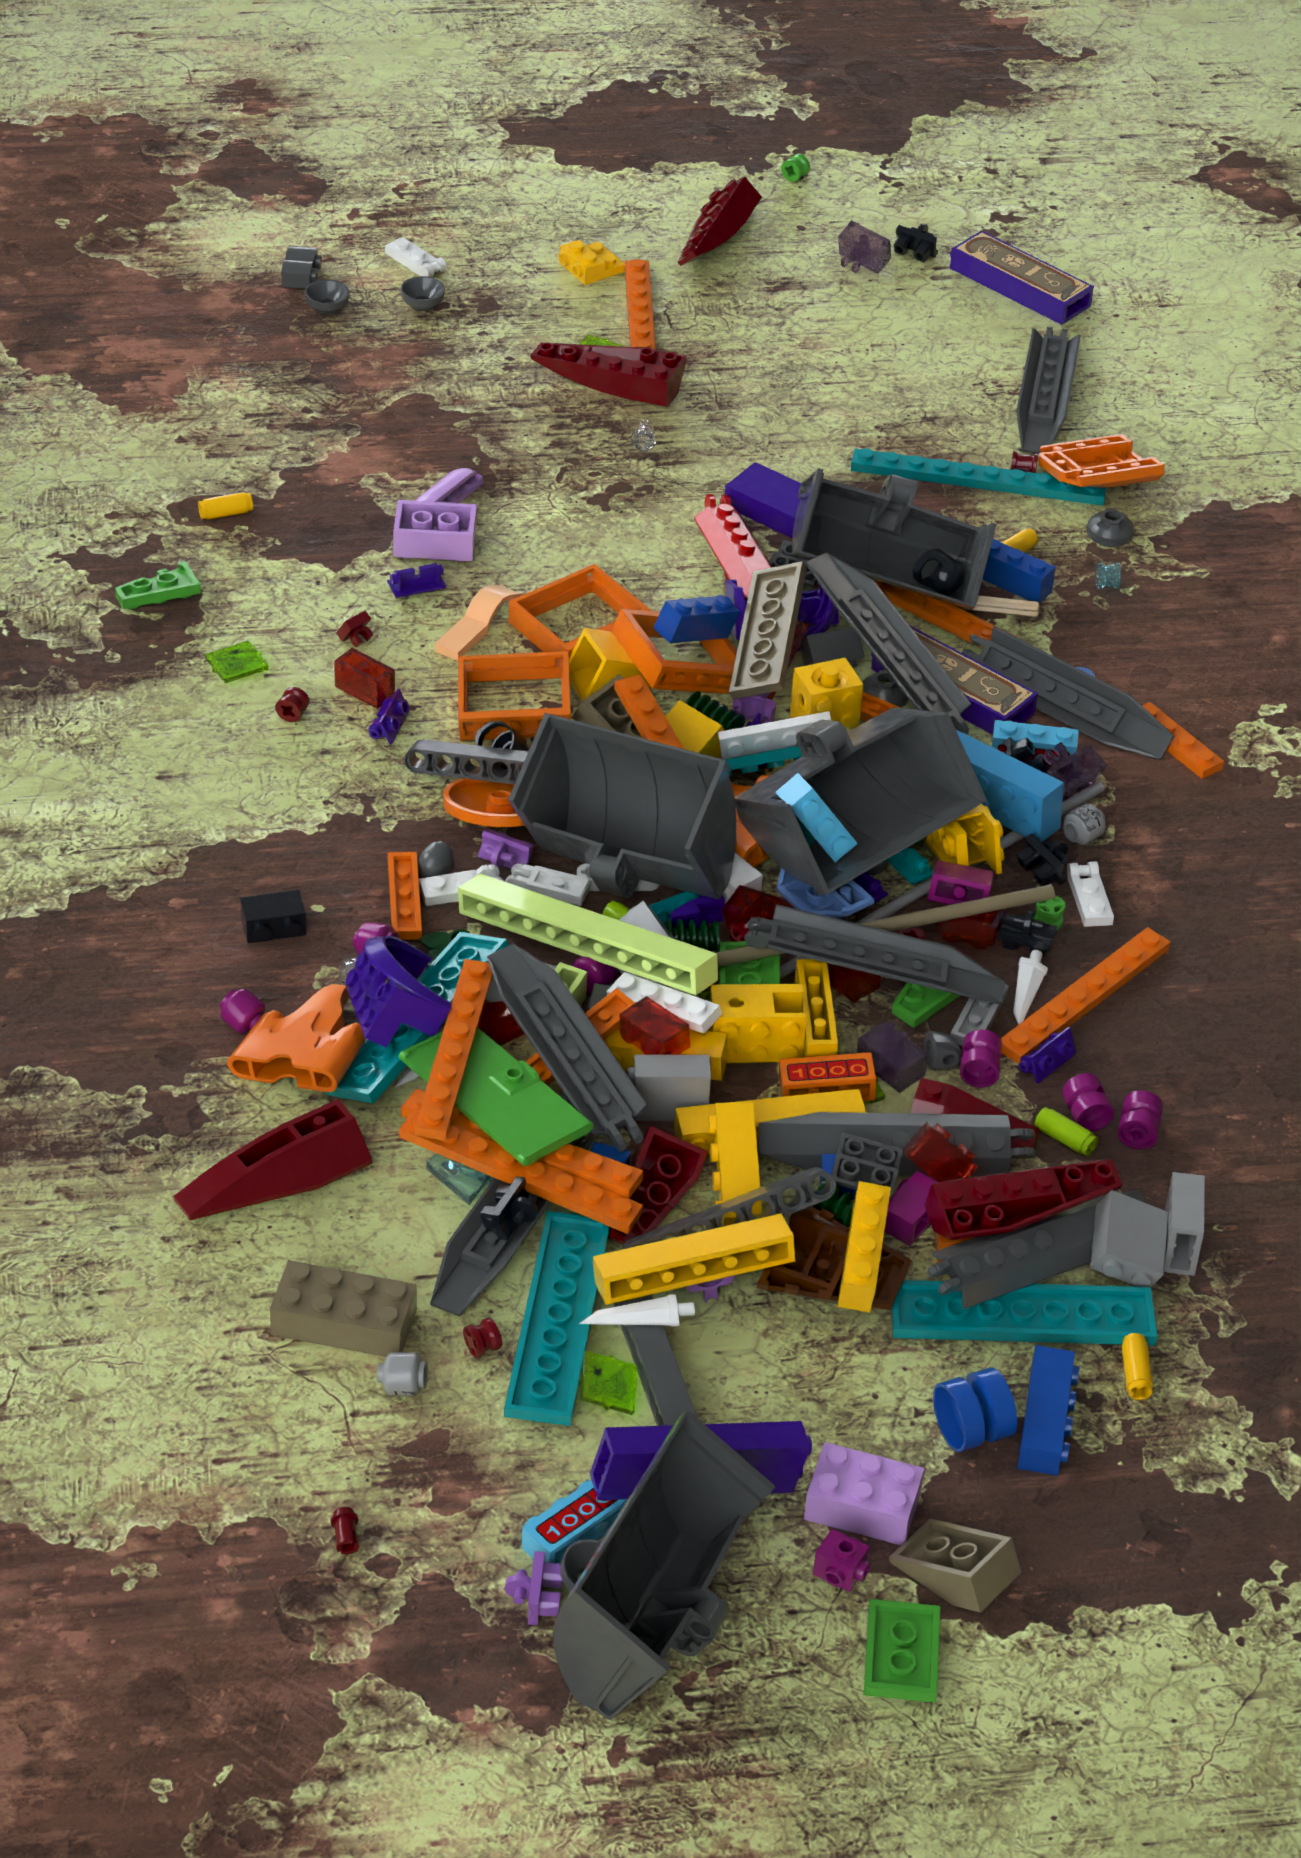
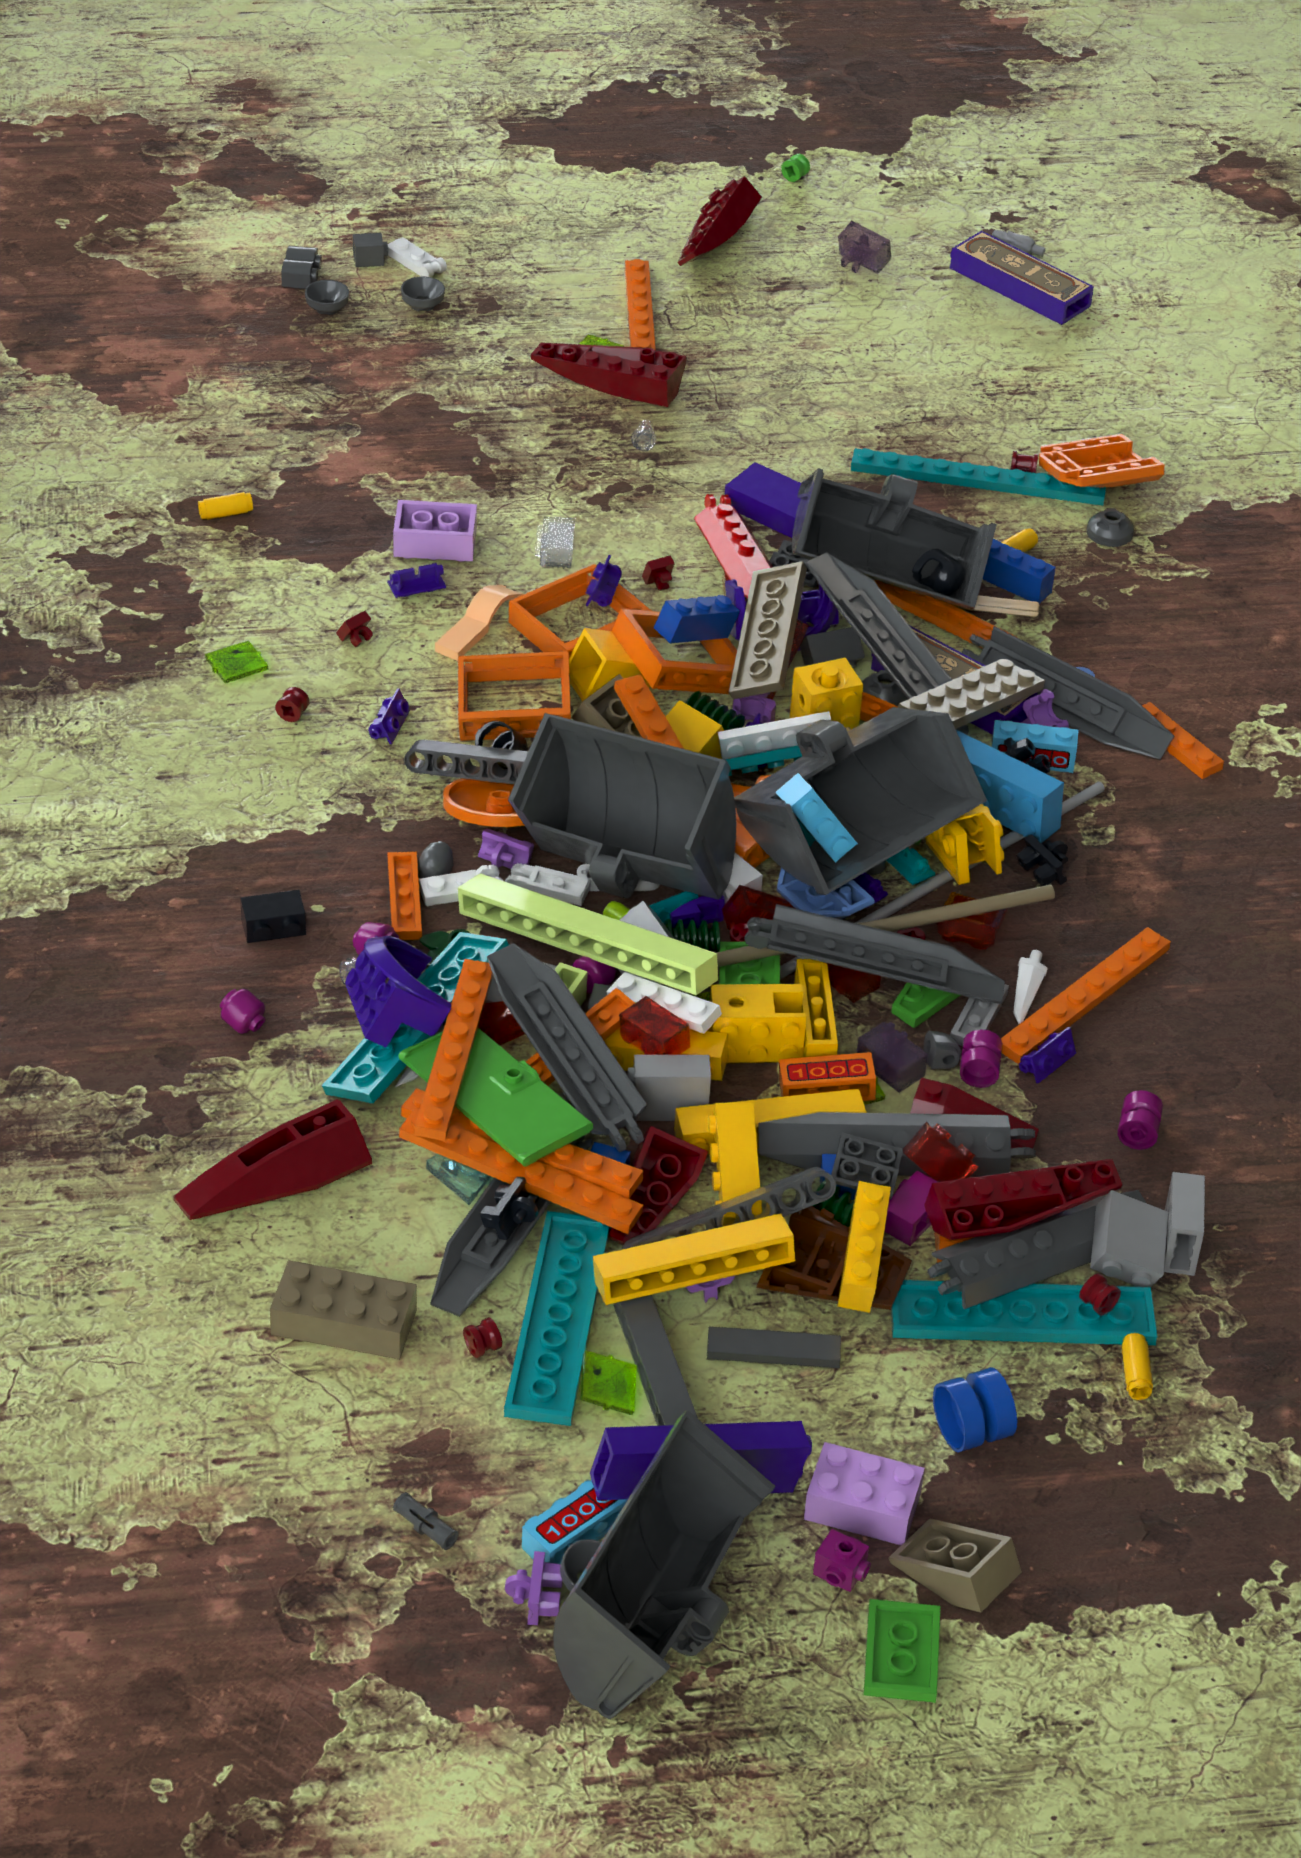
bright green wing [115,561,201,609] -> none
orange rock [227,984,366,1092] -> none
dark red pin [330,1507,359,1554] -> none
clear red brick [334,648,395,709] -> none
light grey head [377,1351,428,1397] -> none
lavender brick [415,468,484,503] -> none
yellow plate [558,240,625,285] -> none
white bar [579,1294,695,1327] -> none
black hips [894,223,938,262] -> none
magenta brick [928,860,993,905] -> none
black hips [998,909,1057,958] -> none
dark grey hinge [1016,327,1081,454] -> none
blue brick [1017,1345,1080,1476] -> none
bright green wheel [1034,895,1065,930] -> none
lime piece [1035,1107,1099,1156] -> none
clear purple brick [1042,742,1107,802] -> none
magenta wheel [1062,1073,1115,1132] -> none
light grey head [1063,804,1106,845] -> none
white plate [1067,861,1114,927] -> none
clear light blue wheel [1095,562,1121,589] -> none
none -> dark grey brick [353,233,388,267]
none -> dark grey pin [393,1492,459,1550]
none -> clear brick [535,516,575,569]
none -> dark purple hinge [585,555,622,607]
none -> dark red tile [642,555,675,591]
none -> dark grey tile [707,1326,841,1368]
none -> dark tan plate [898,659,1045,729]
none -> light grey piece [992,230,1046,257]
none -> medium lavender piece [1021,689,1069,728]
none -> dark red wheel [1079,1273,1121,1316]

